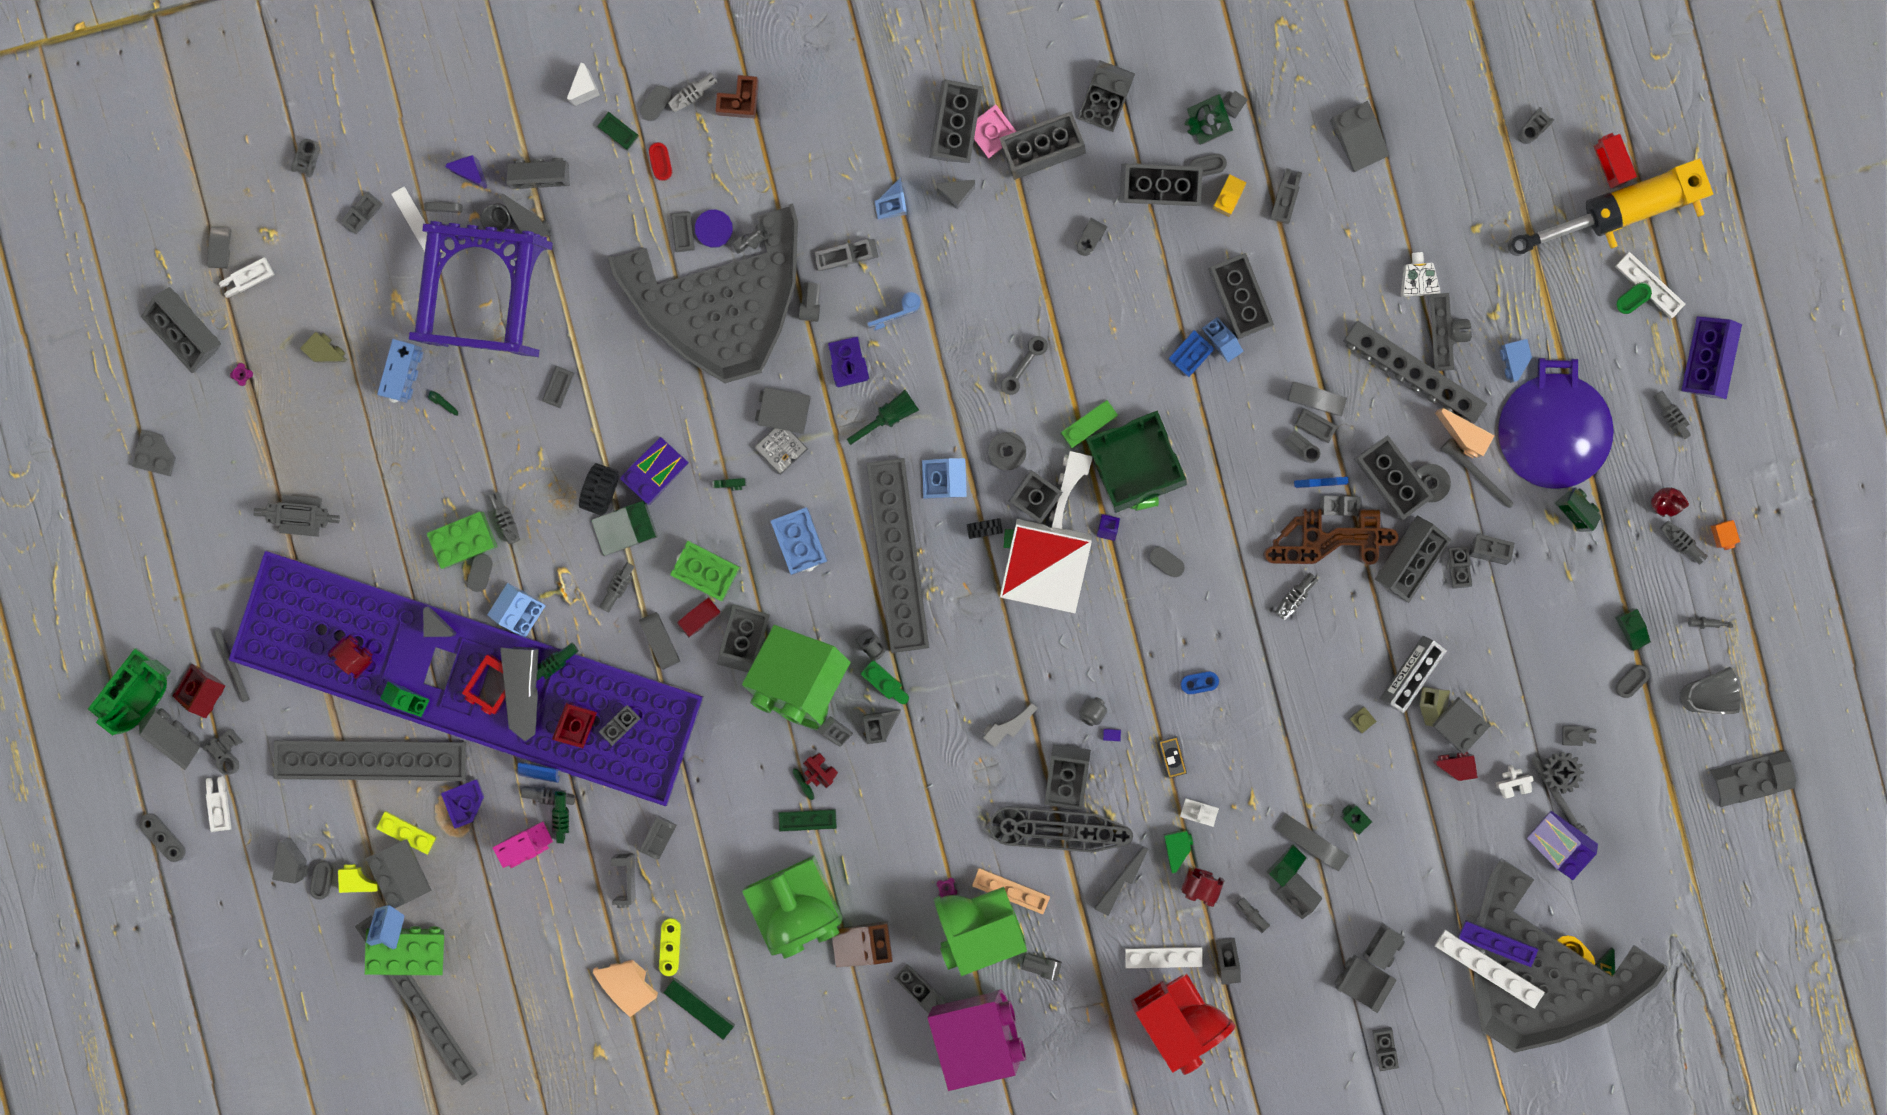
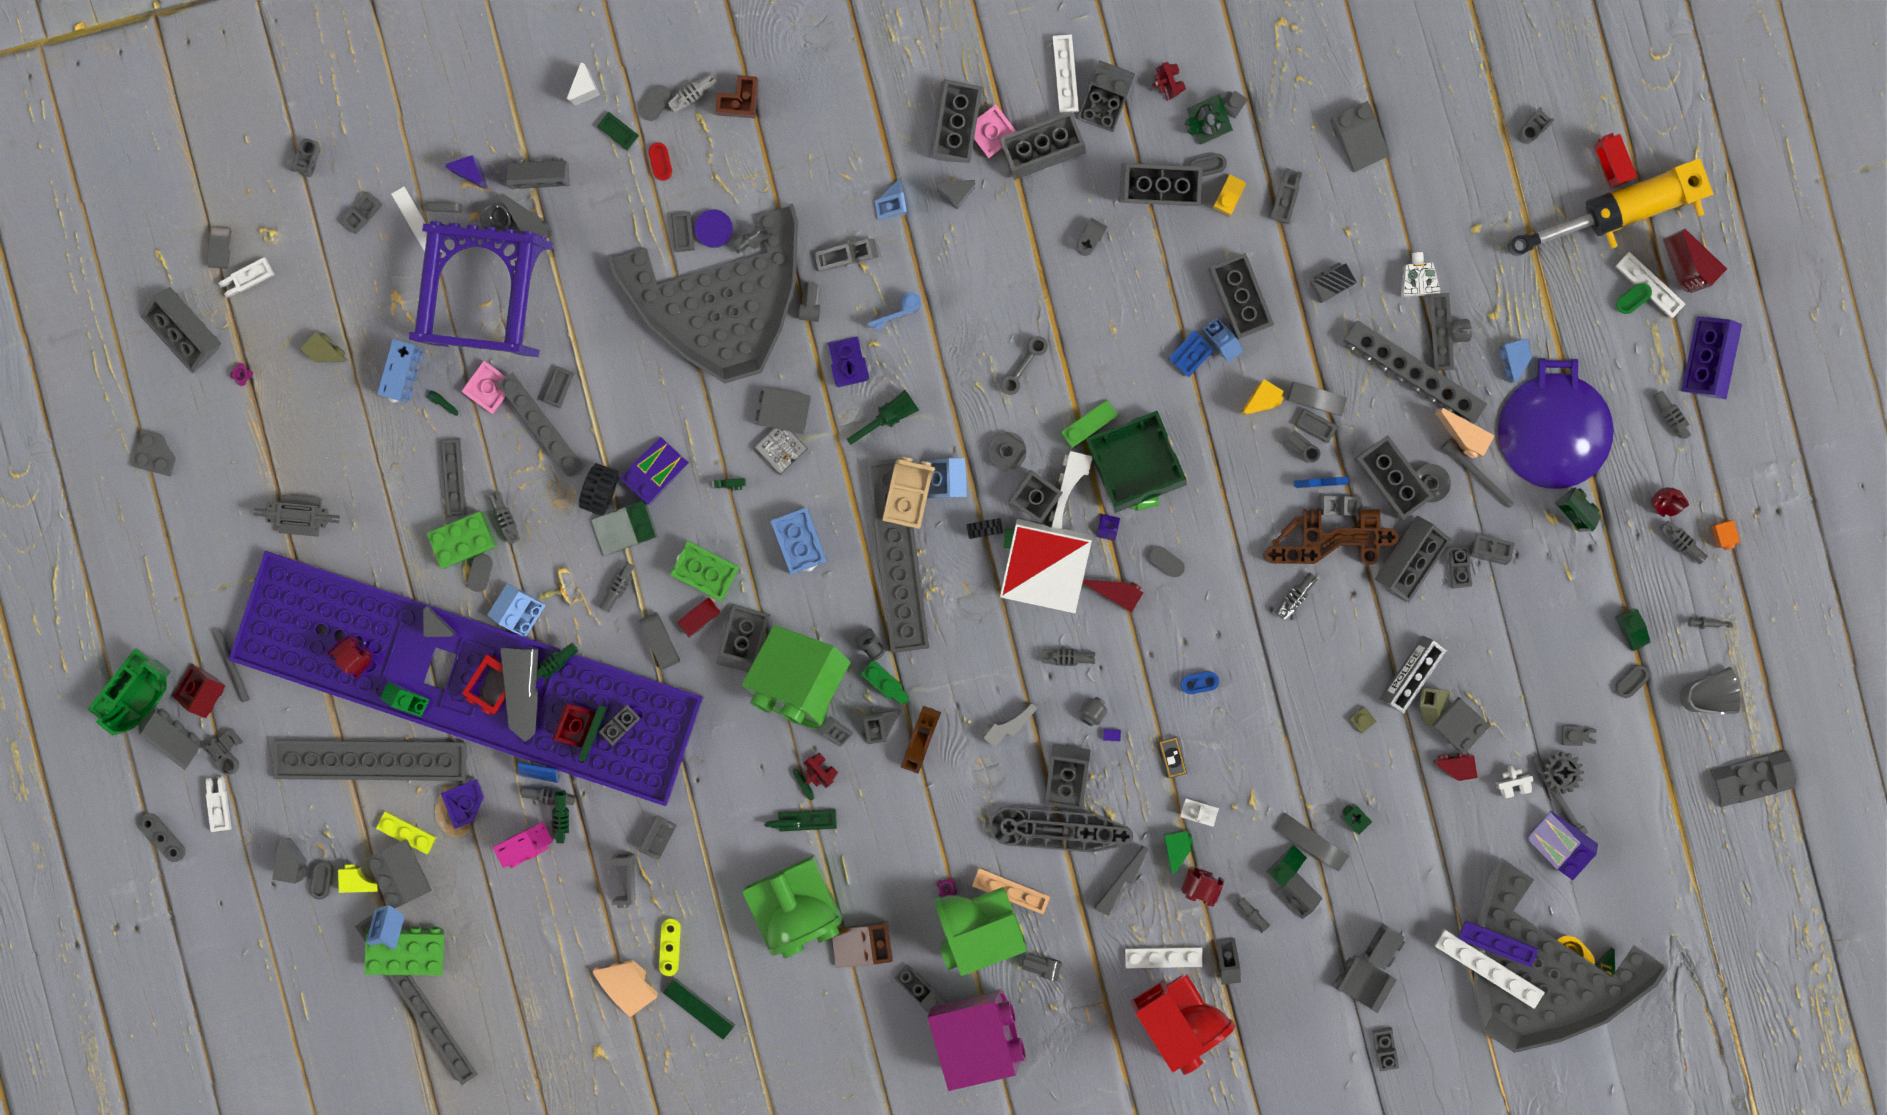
none -> dark grey tile [440,438,467,516]
none -> bright pink plate [461,361,506,415]
none -> dark grey plate [497,372,583,476]
none -> dark green tile [578,704,608,762]
none -> dark green piece [764,819,801,829]
none -> tan bracket [882,457,935,529]
none -> reddish brown arch [901,706,941,774]
none -> dark grey hinge [1041,648,1095,666]
none -> white plate [1052,34,1079,114]
none -> dark red slope [1082,580,1144,612]
none -> dark red hips [1152,62,1186,101]
none -> yellow slope [1240,379,1284,416]
none -> brick [1310,262,1357,303]
none -> dark red slope [1663,228,1727,293]

